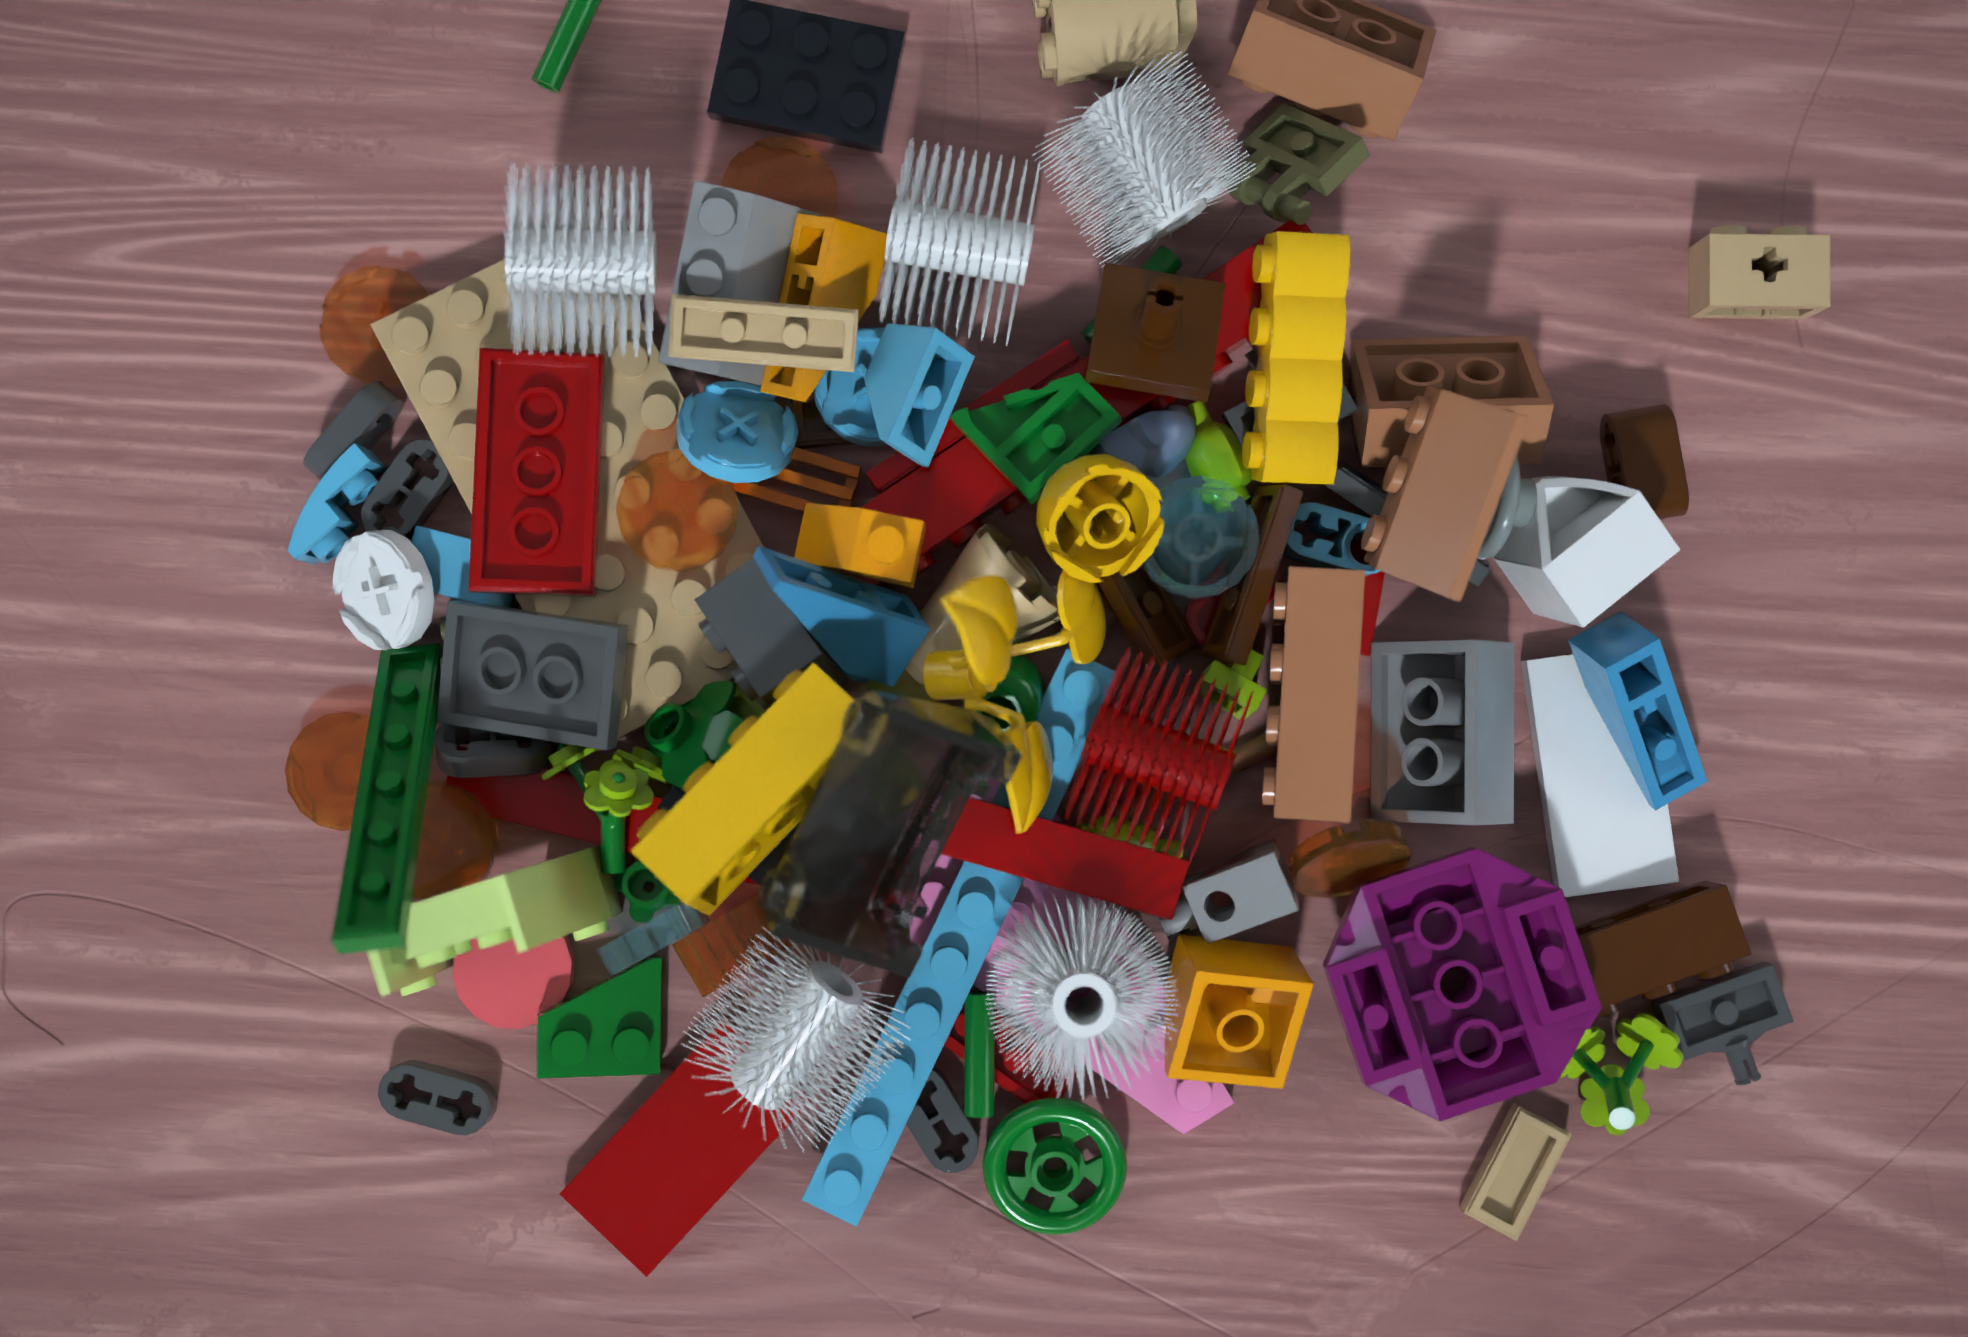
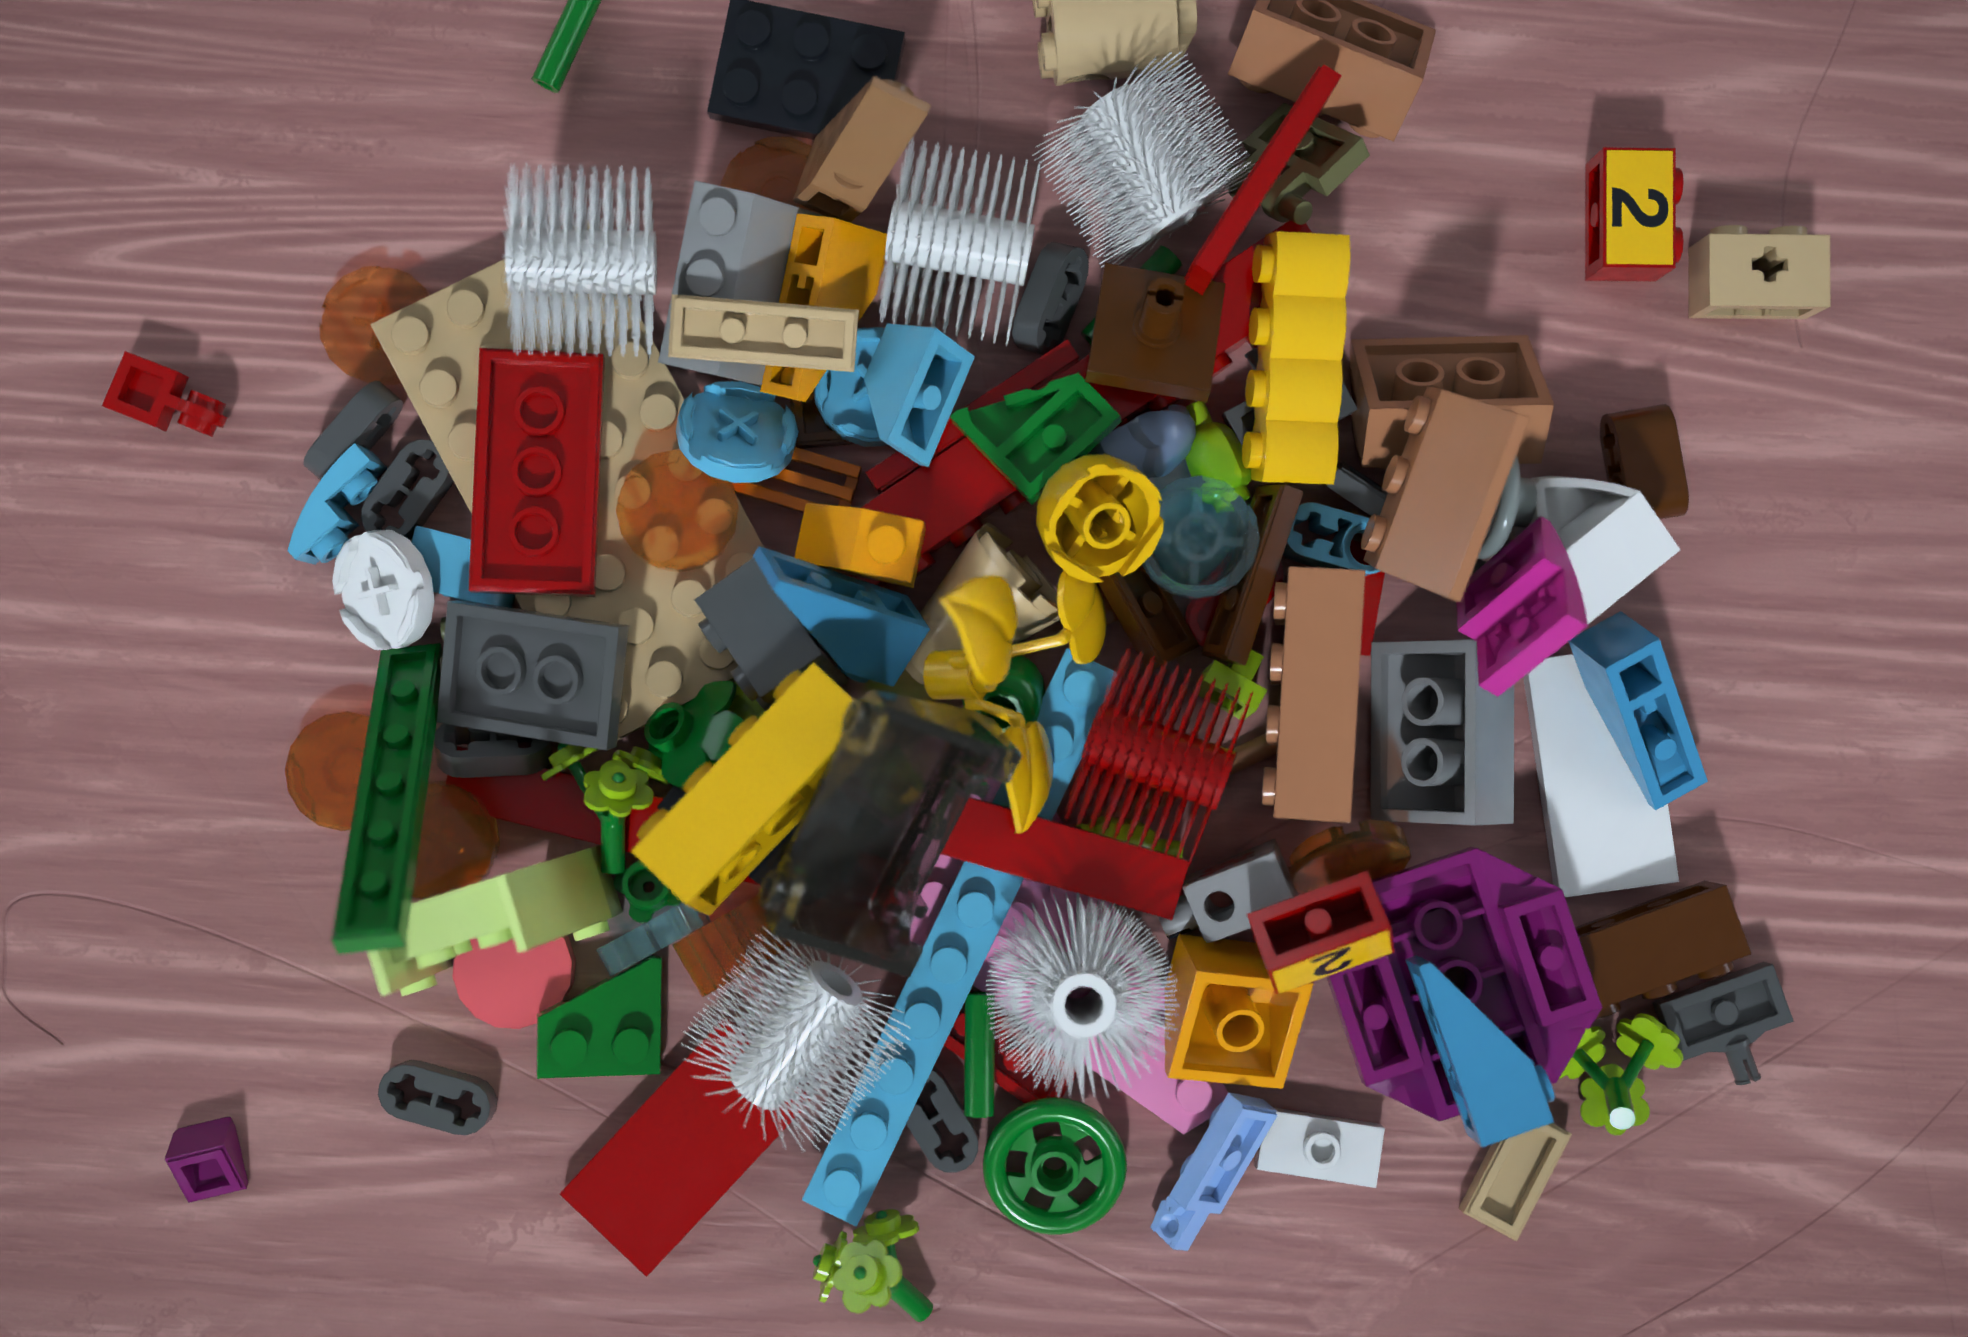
none -> red plate [102,351,227,437]
none -> magenta slope [165,1117,248,1203]
none -> medium nougat slope [793,76,931,223]
none -> lime plant [813,1209,933,1322]
none -> dark grey beam [1012,242,1089,355]
none -> light blue hinge [1150,1092,1278,1251]
none -> red tile [1184,64,1342,296]
none -> red brick [1246,871,1395,995]
none -> white plate [1254,1107,1385,1188]
none -> dark azure slope [1405,955,1555,1147]
none -> dark pink slope [1456,516,1588,697]
none -> brick [1585,147,1684,281]

